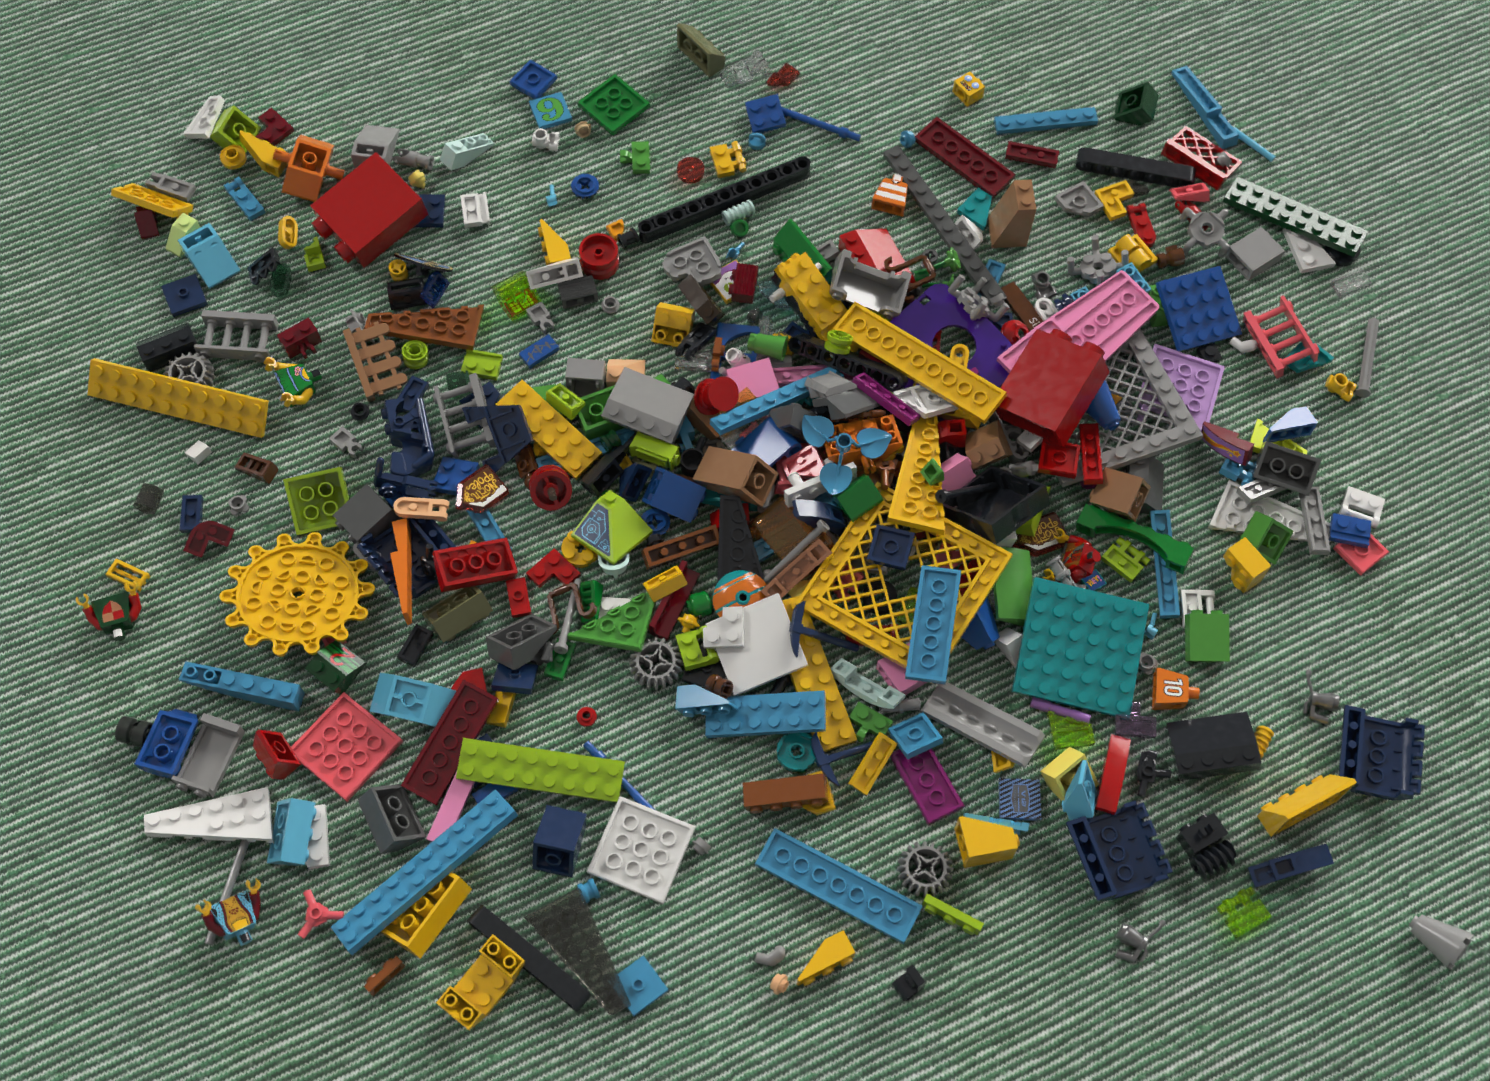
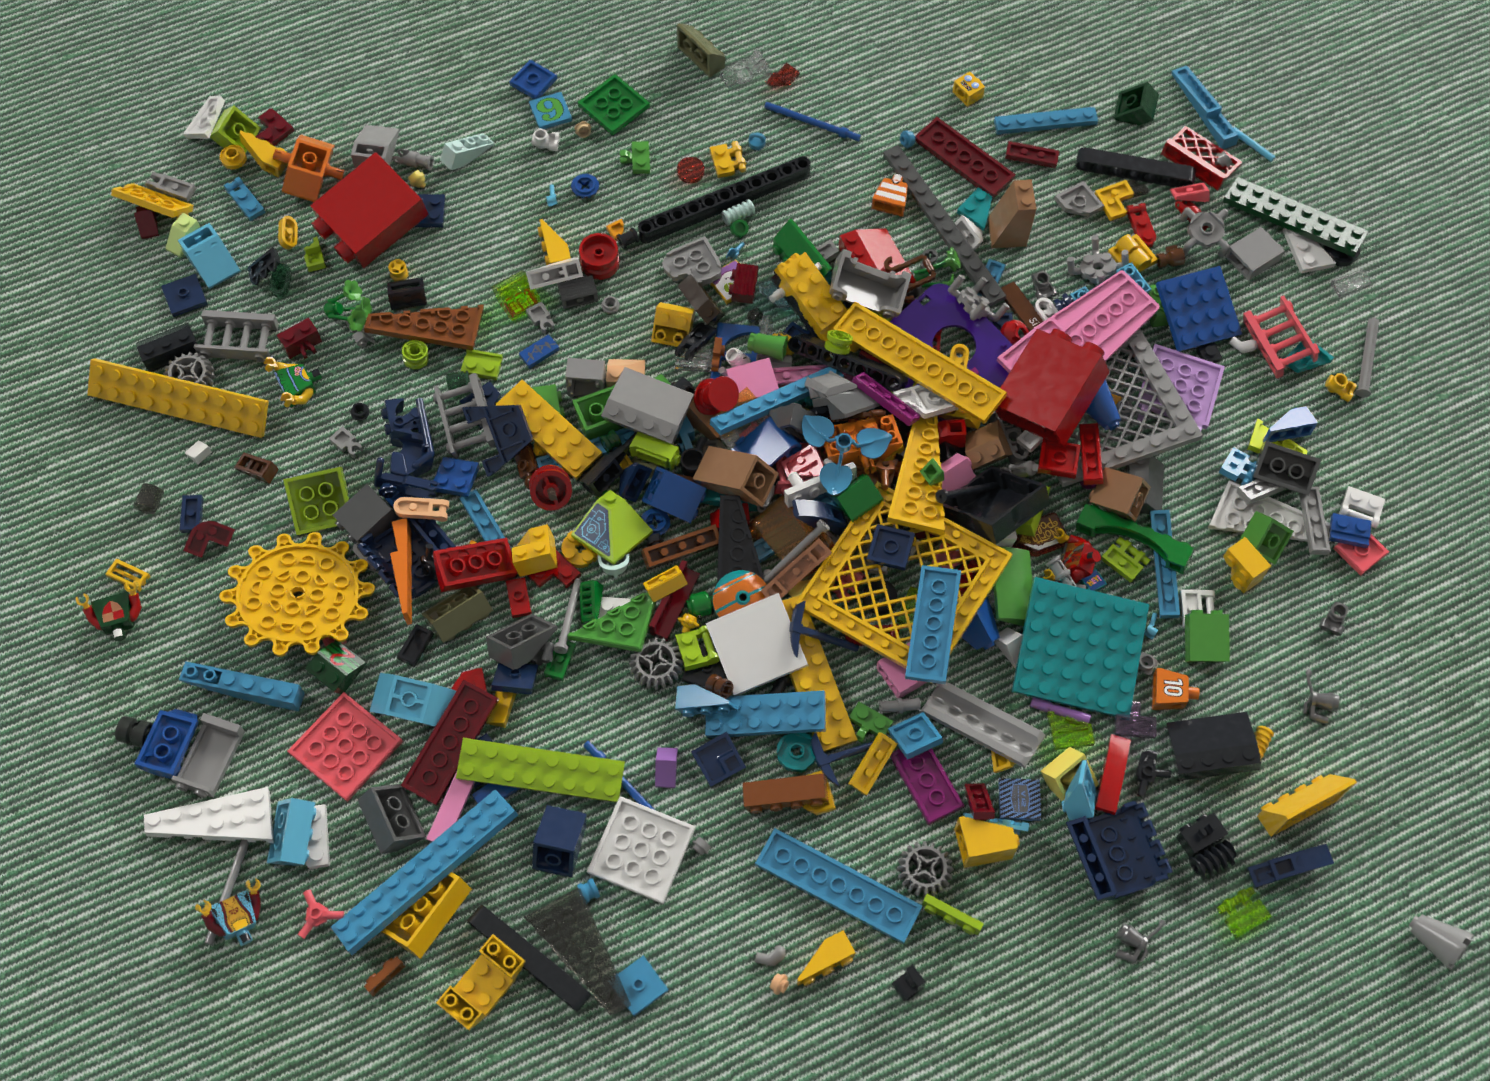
light grey plate [228,495,249,515] -> none
red slope [253,729,301,780] -> none
medium nougat fence [342,321,408,402] -> none
shield [394,253,453,276] -> none
dark blue plate [397,375,429,413] -> none
clear blue slope [420,271,450,309] -> none
tile [455,464,510,514] -> none
white plate [460,192,491,228] -> none
lime slope [546,383,586,420] -> none
reddish brown piece [547,582,597,635] -> none
red plate [577,707,597,727] -> none
white plate [703,606,744,649] -> none
blue plate [745,94,786,133] -> none
light aqua slope [830,658,905,709] -> none
light grey plate [989,293,1007,308] -> none
slope [1201,421,1254,466] -> none
dark blue slope [1338,705,1425,801] -> none
none -> bright green plant [324,280,372,332]
none -> yellow slope [512,524,557,577]
none -> medium lavender slope [655,747,678,788]
none -> dark blue plate [691,732,746,787]
none -> dark red plate [964,783,995,821]
none -> flat silver plate [1319,602,1348,636]

